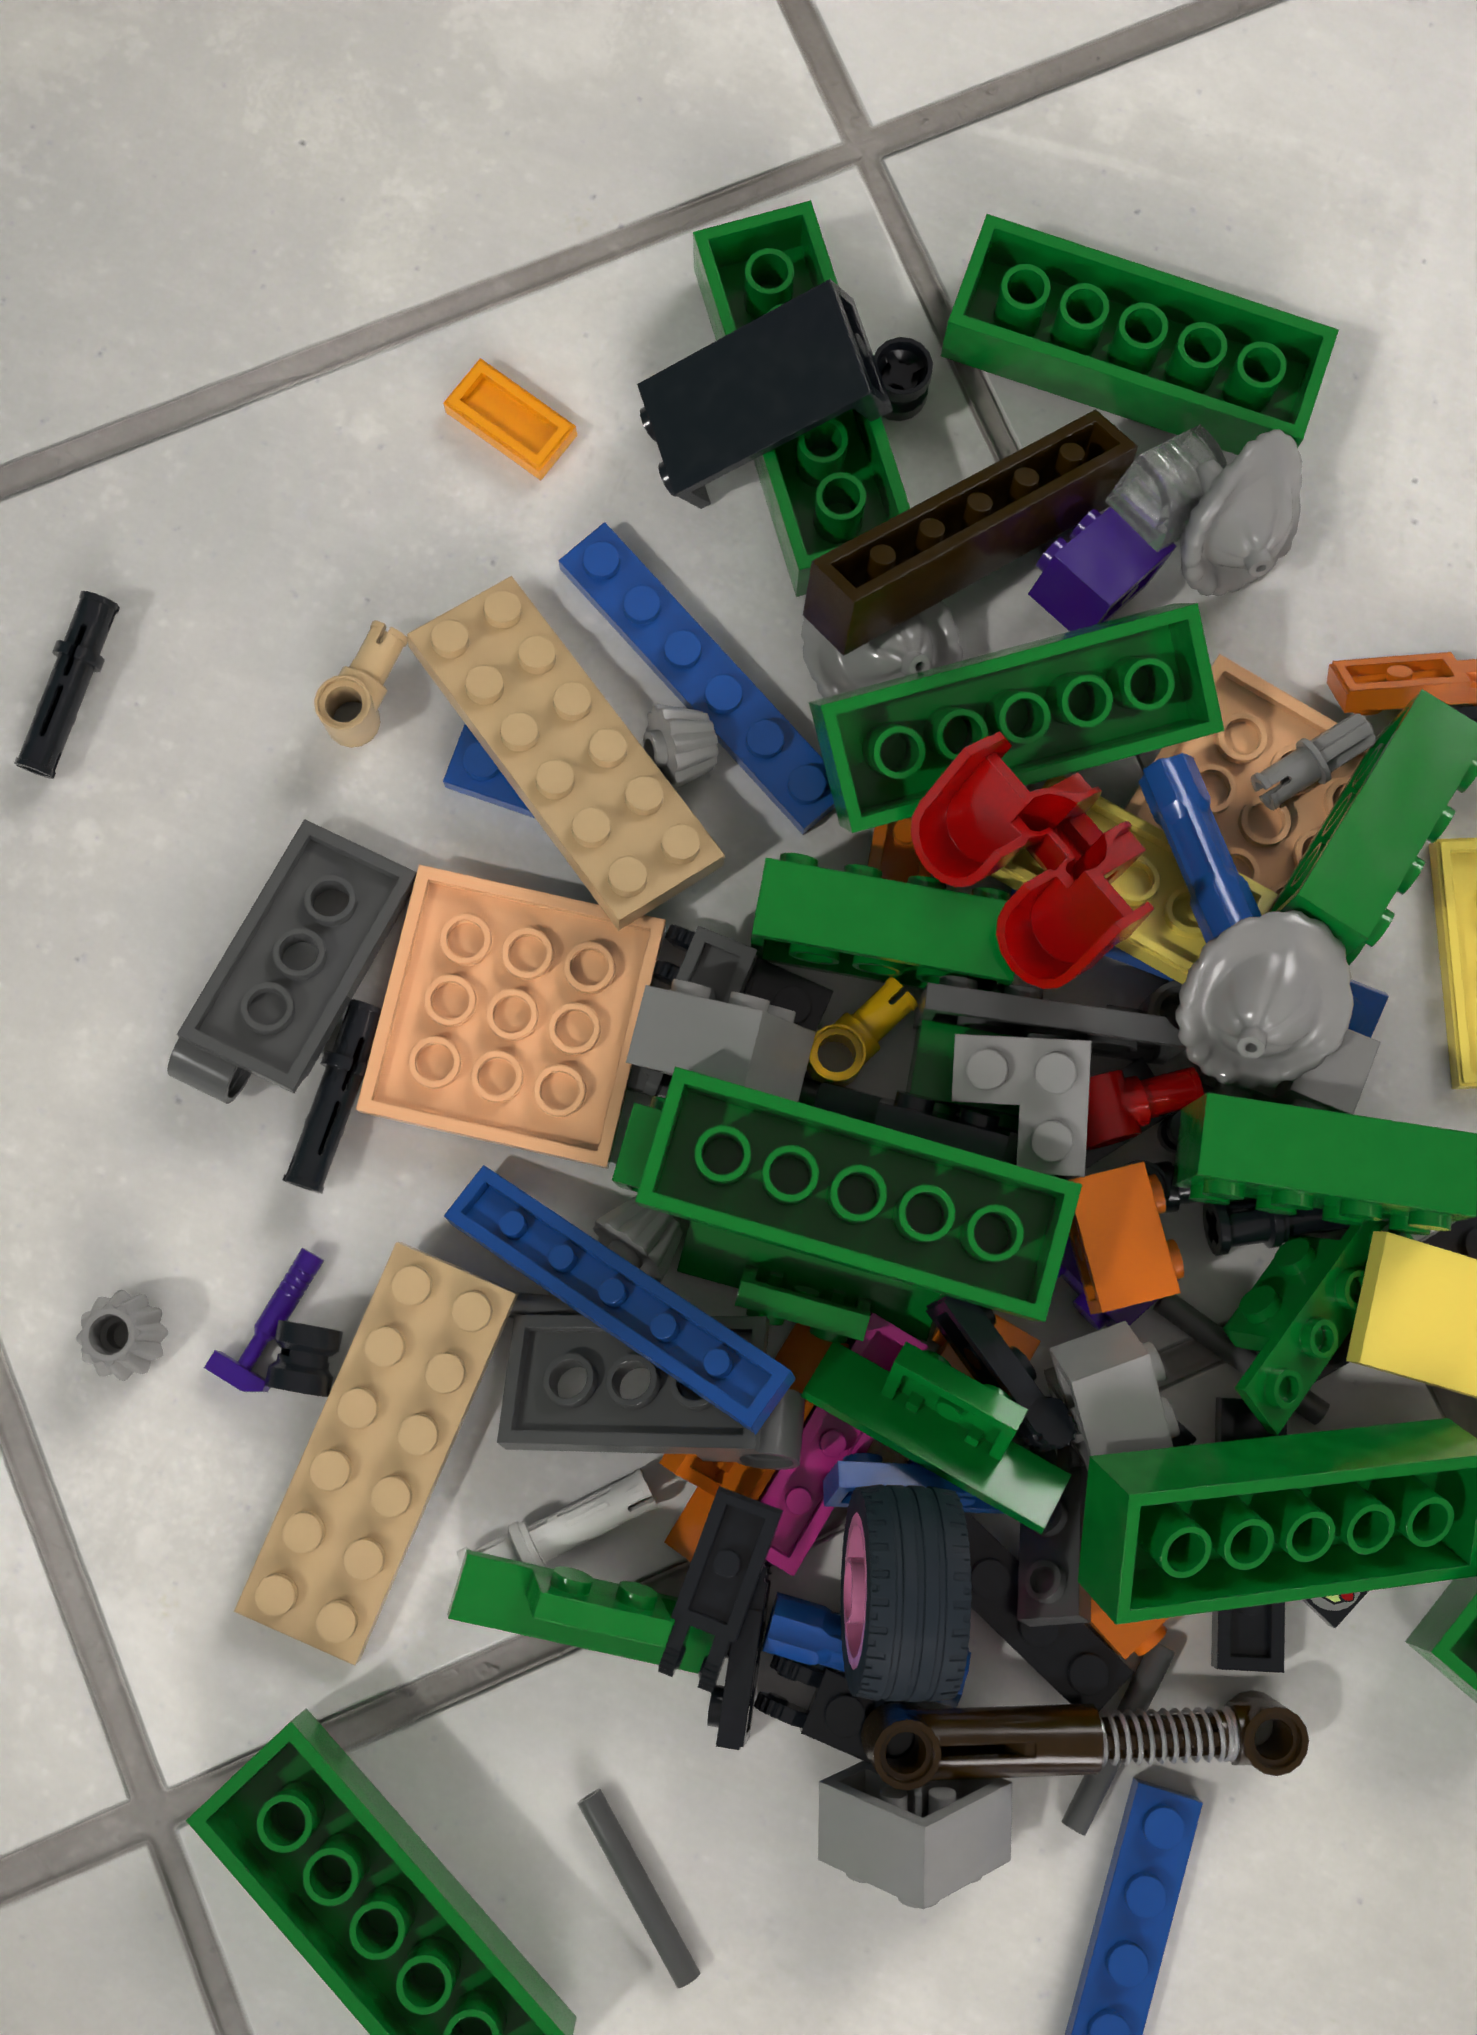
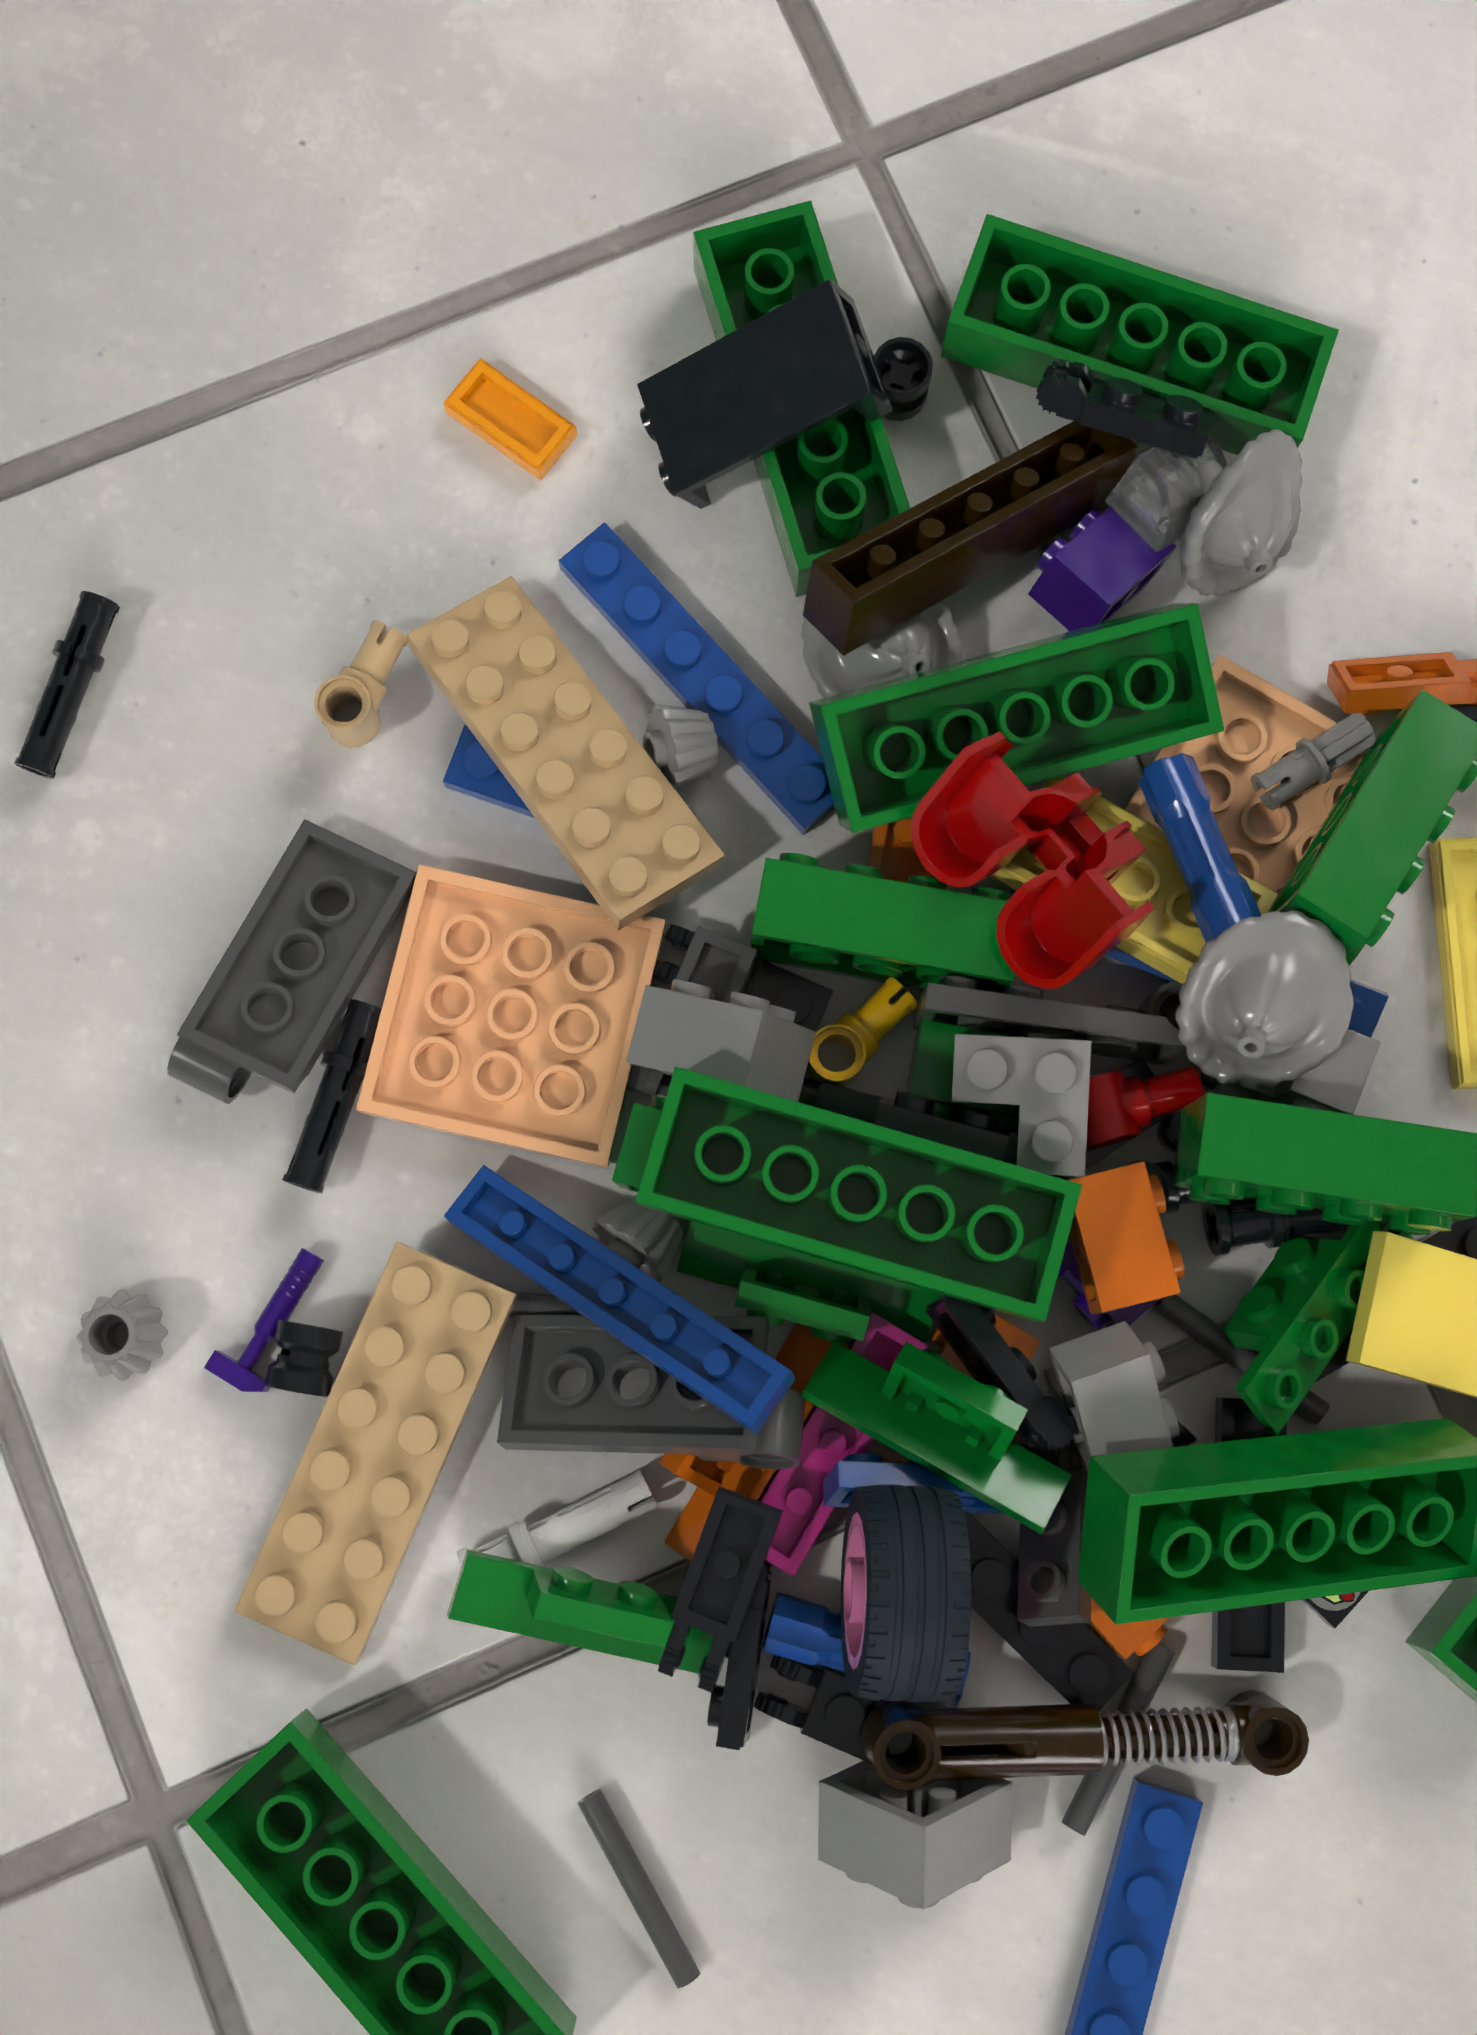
none -> black hinge [1036,359,1215,459]

